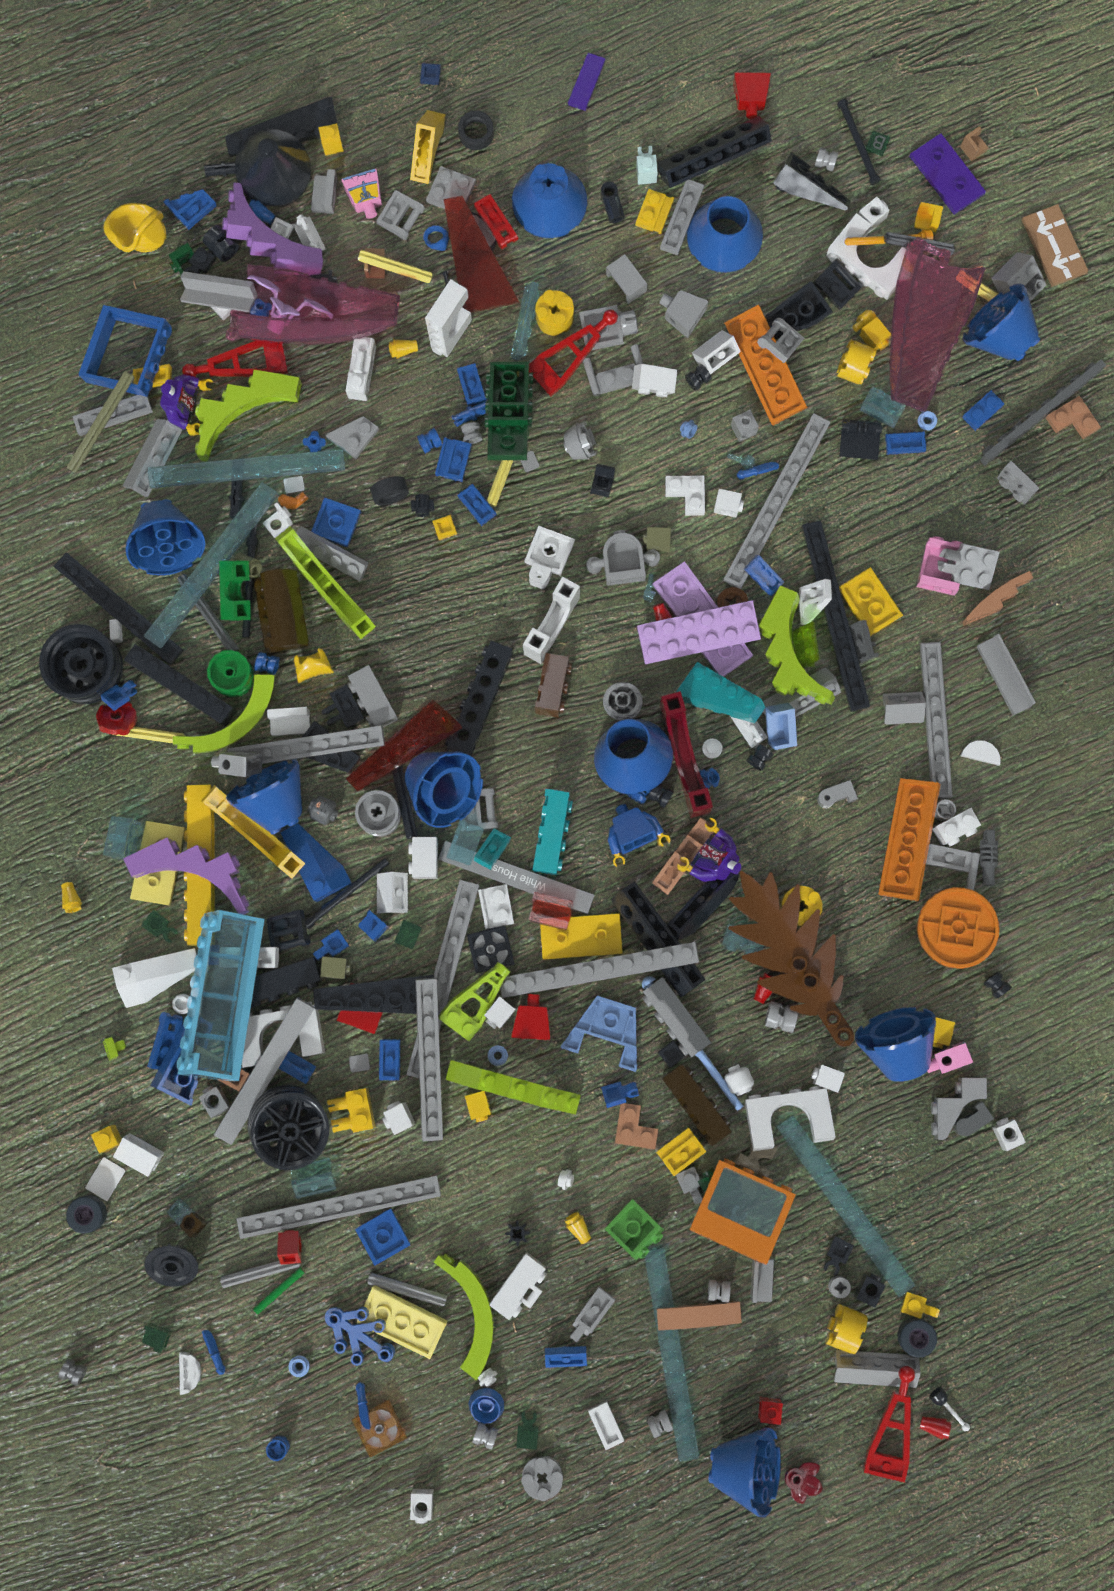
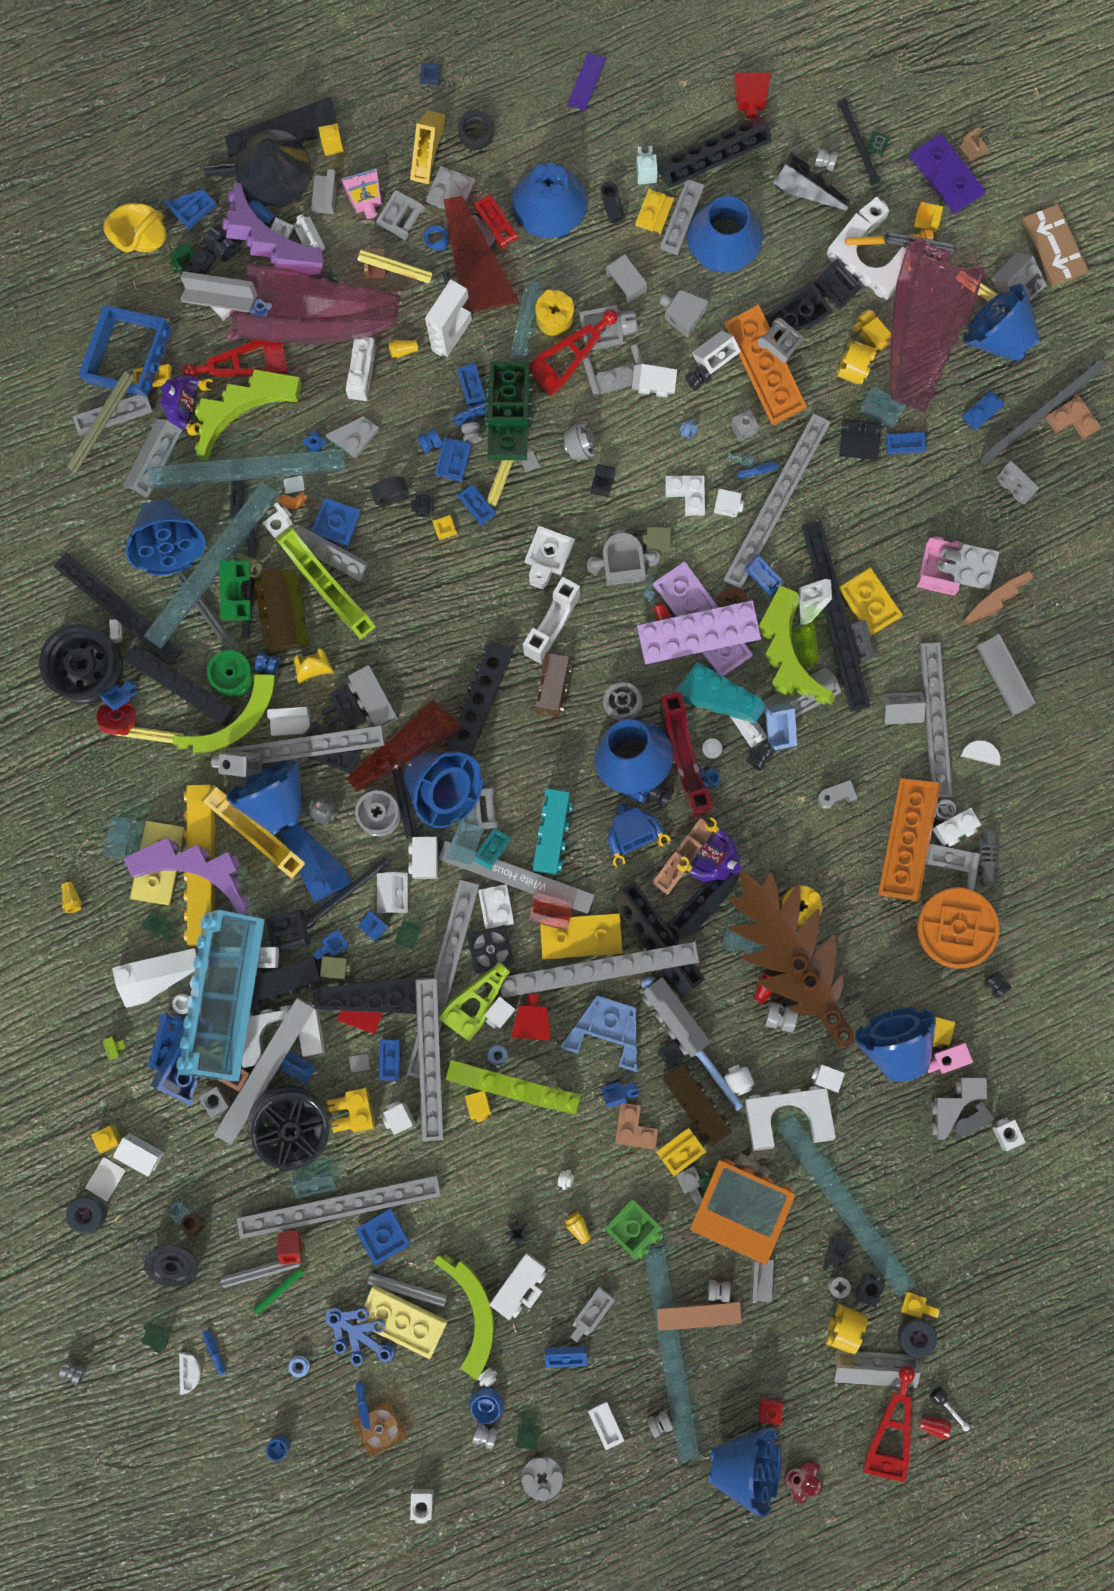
lavender plant [247,275,333,333] -> none
light blue plate [917,411,937,431] -> none

